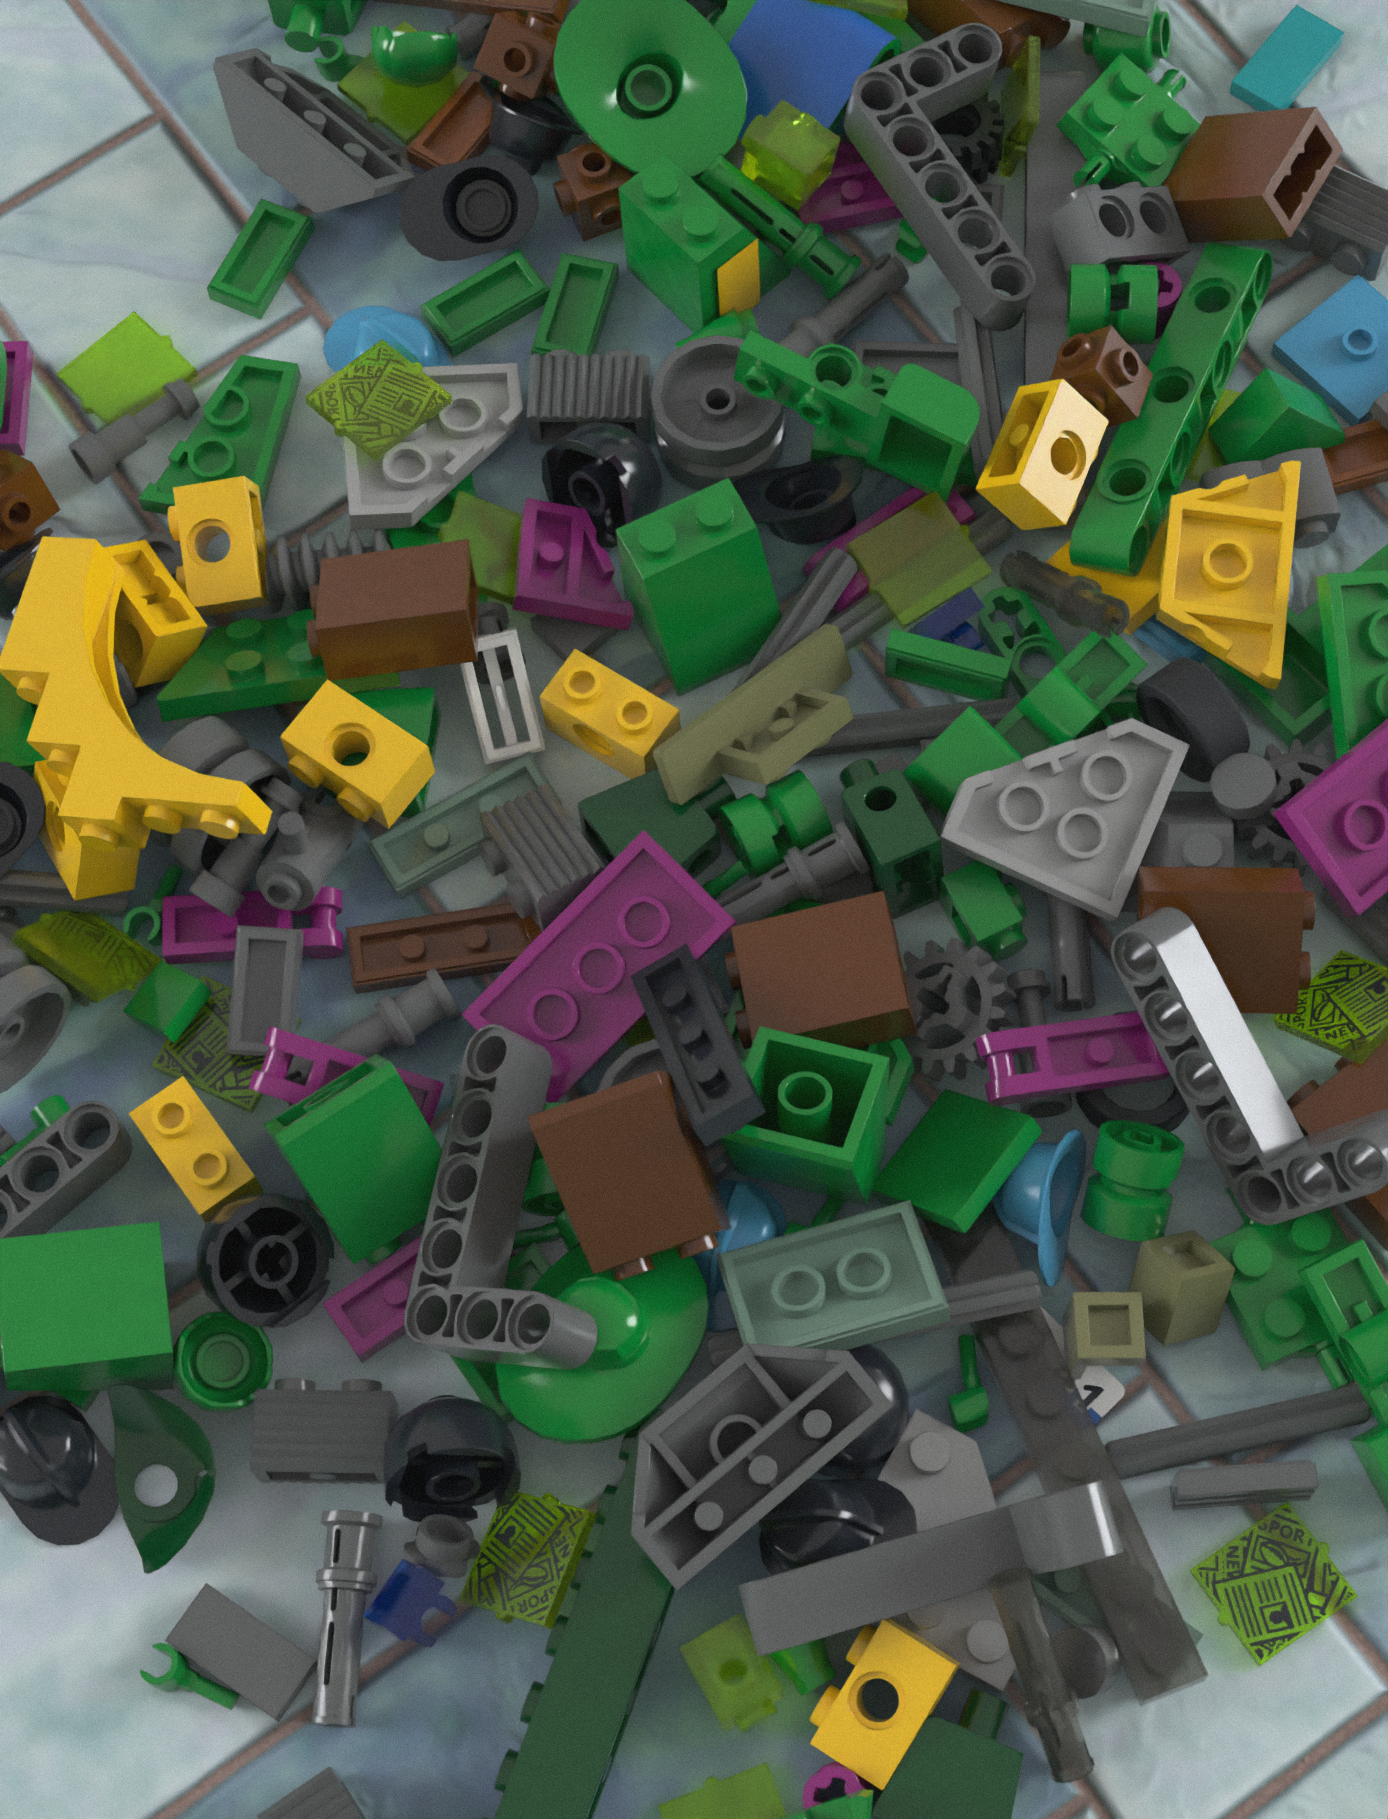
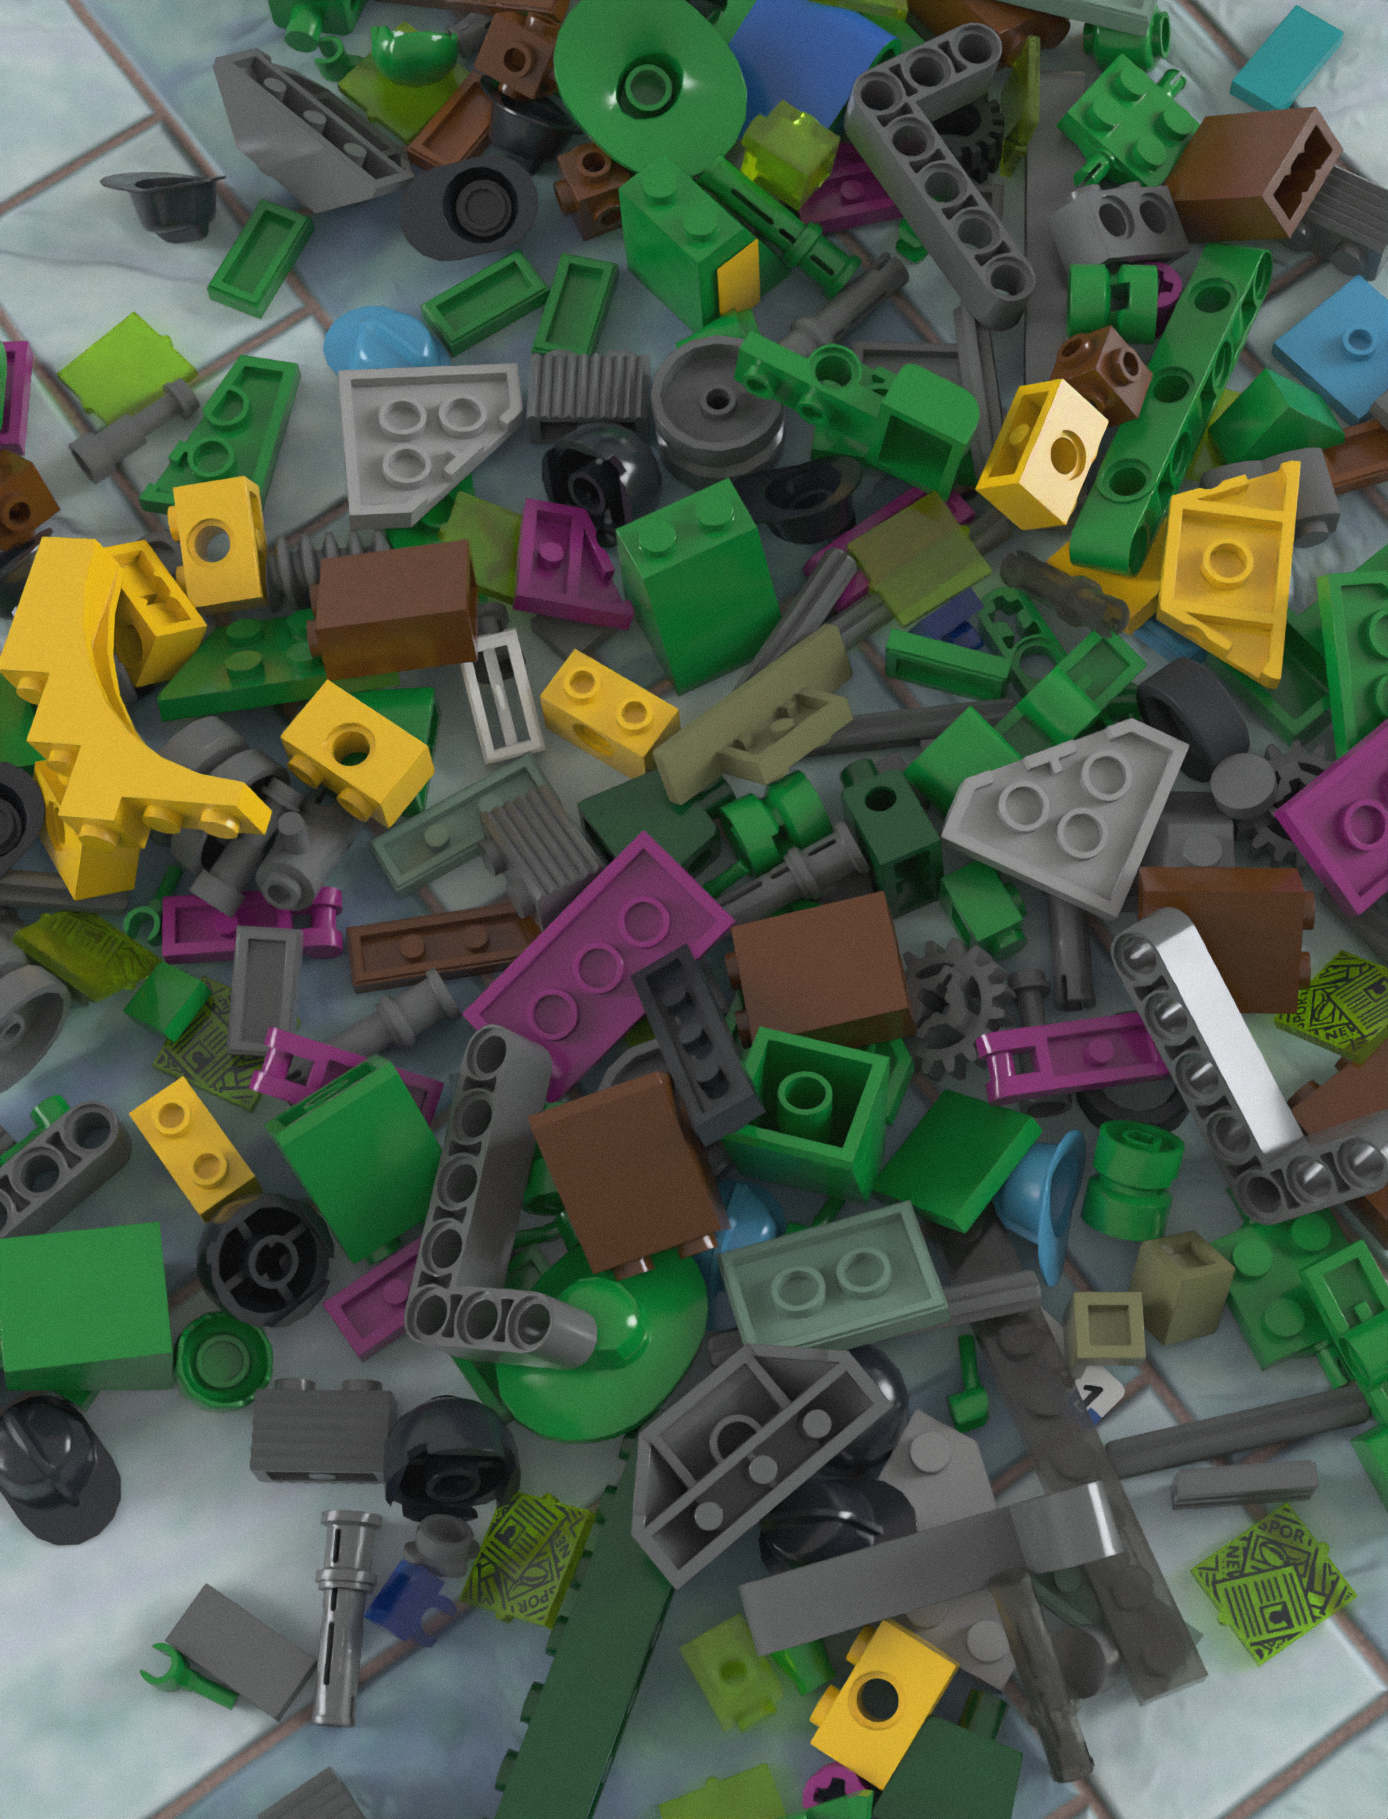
dark green piece [108,1384,216,1574] -> none
clear neon green piece [305,339,452,461] -> none
none -> black piece [100,172,226,244]

